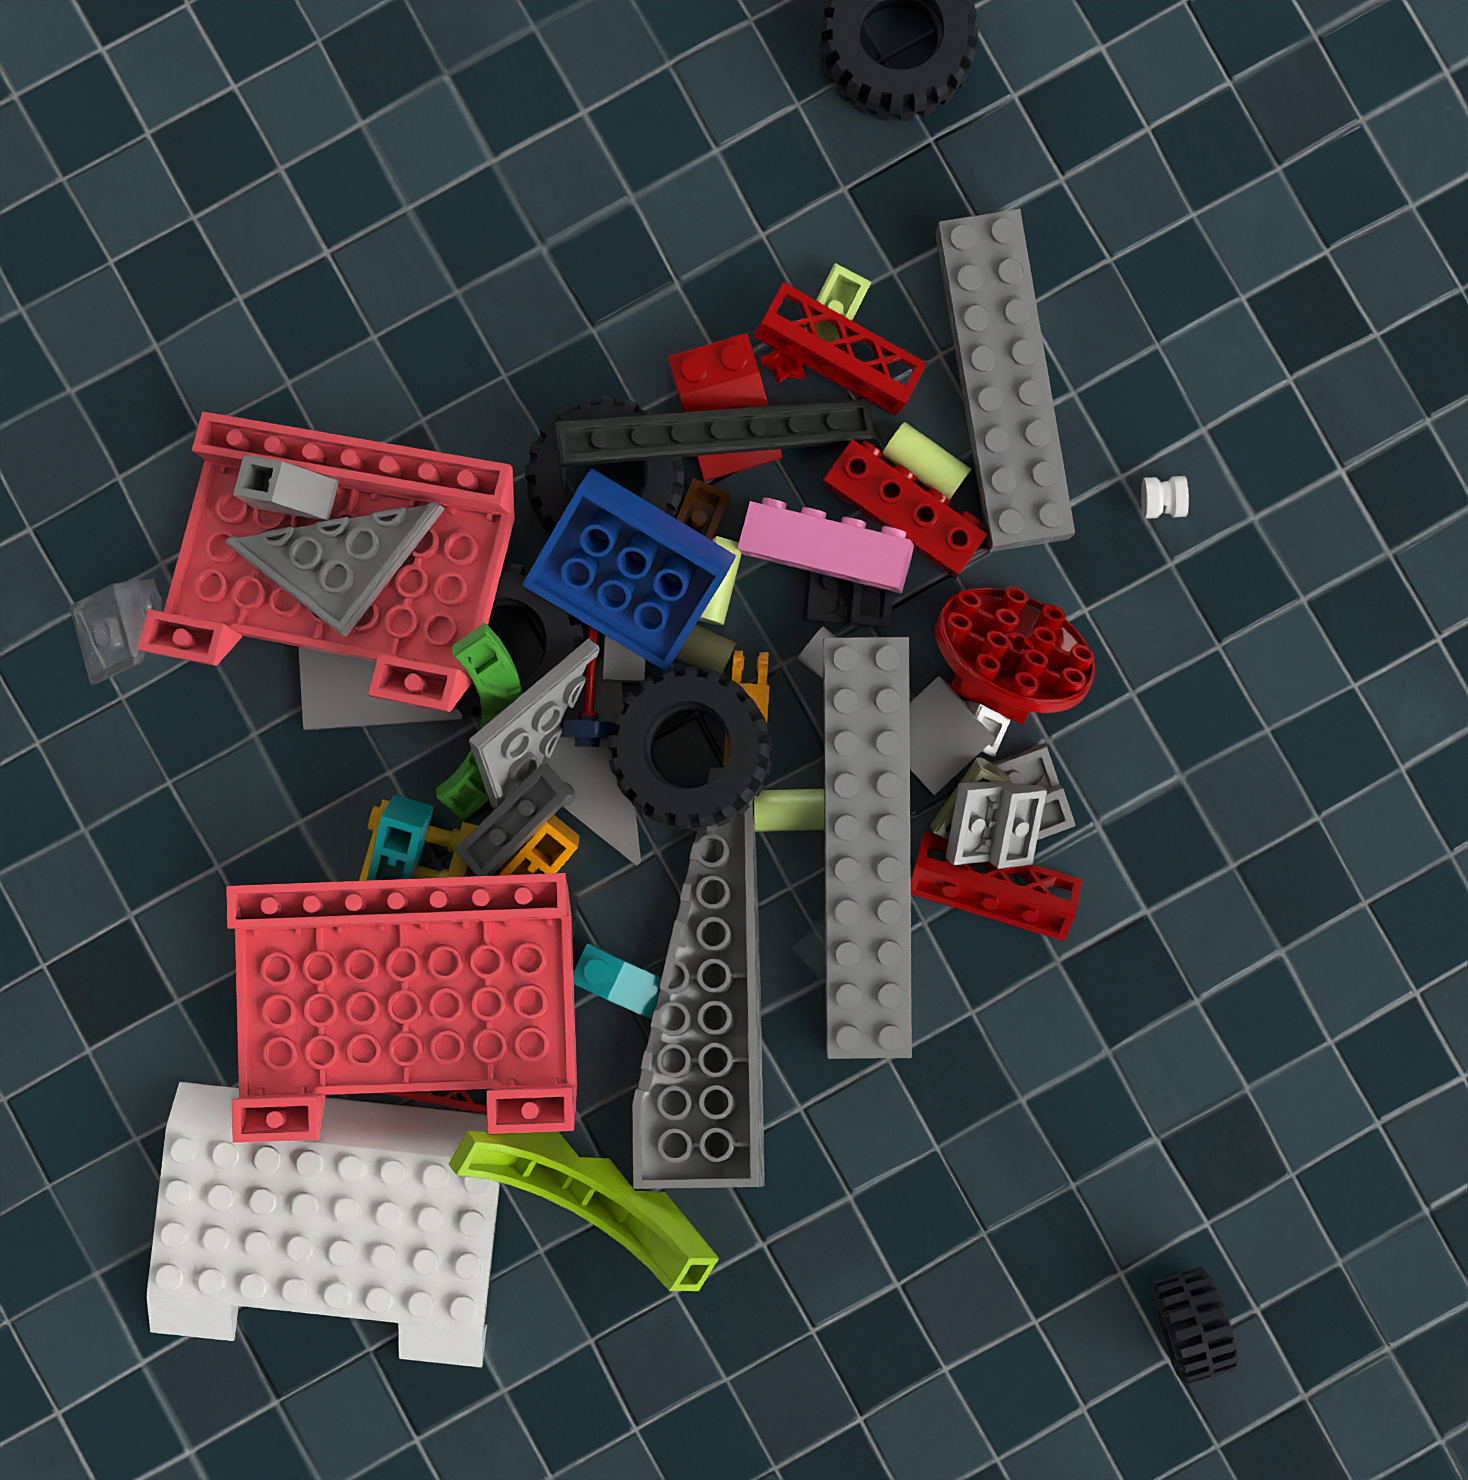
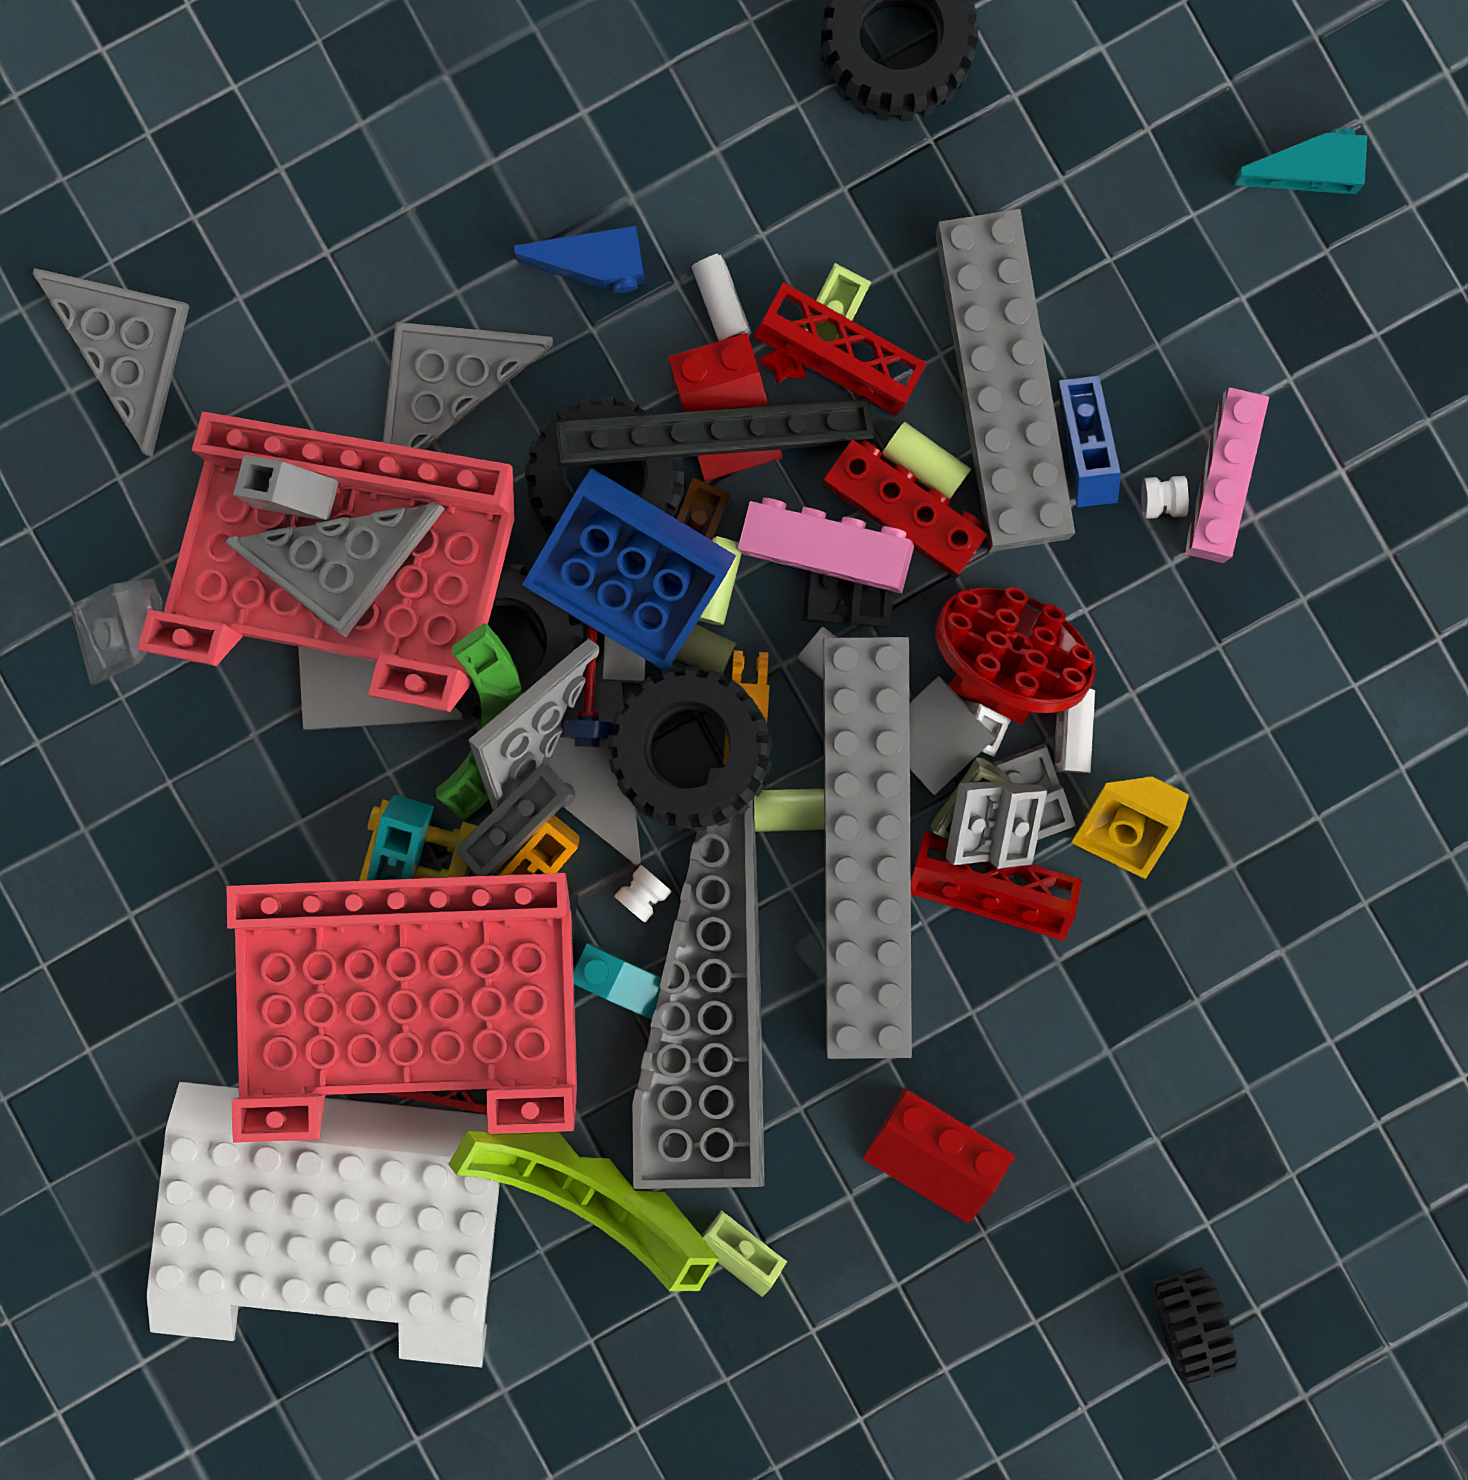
none -> light grey tile [33,268,189,457]
none -> light grey tile [383,322,553,450]
none -> blue slope [514,226,645,293]
none -> white wheel [614,865,672,922]
none -> white brick [692,253,752,341]
none -> yellowish green brick [701,1210,787,1297]
none -> red slope [862,1087,1015,1224]
none -> white brick [1053,689,1095,773]
none -> blue slope [1058,376,1121,507]
none -> yellow slope [1071,776,1189,879]
none -> bright pink brick [1184,387,1269,563]
none -> teal slope [1234,128,1367,194]

